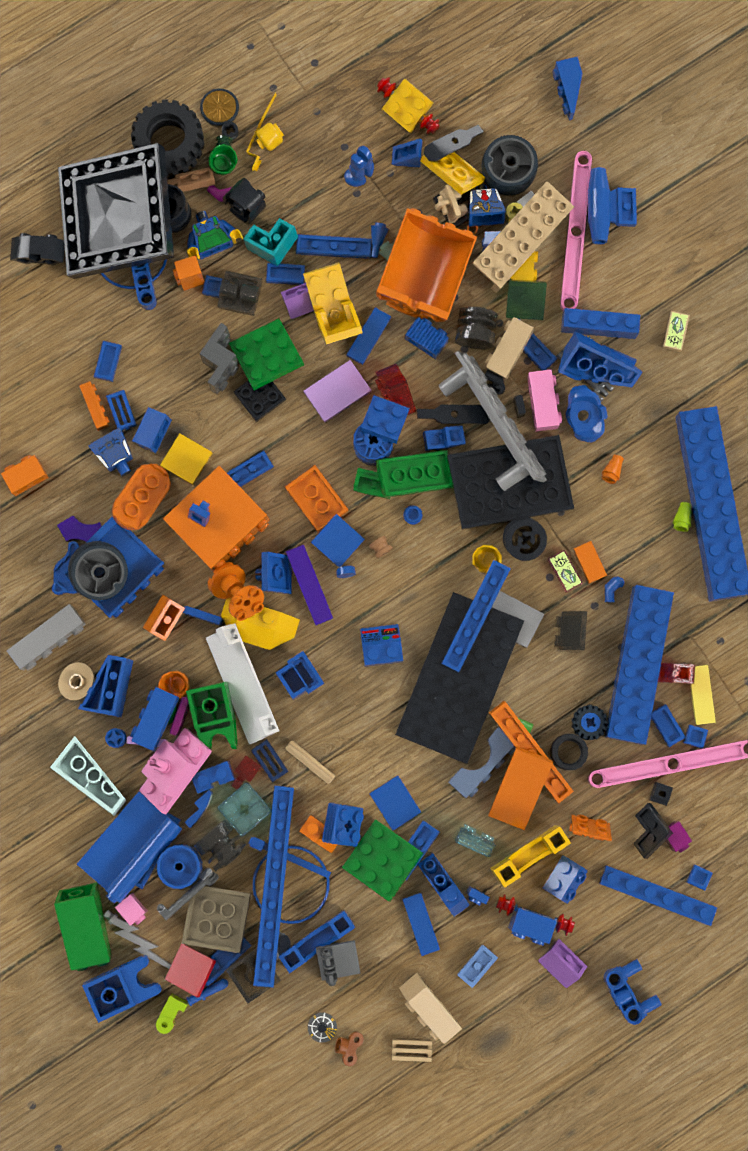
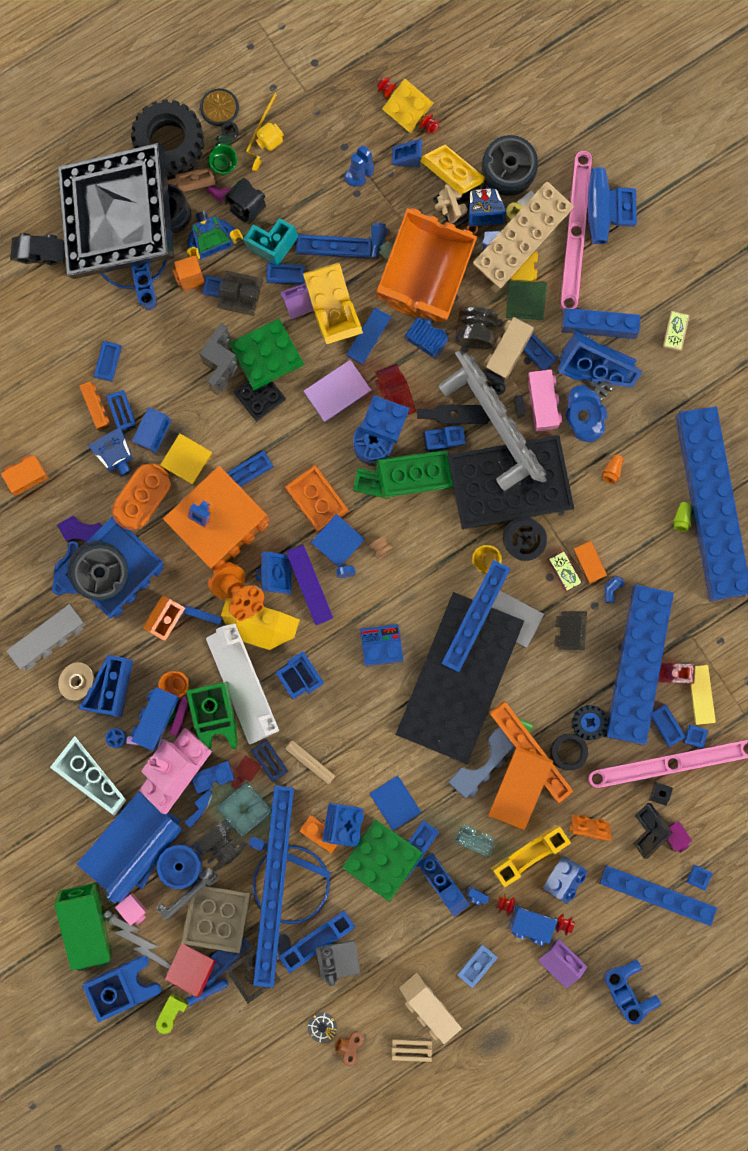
blue plate [403,506,423,525] -> none
blue tile [403,893,440,956] -> none
piece [424,125,484,162] -> none
blue slope [552,56,583,120] -> none

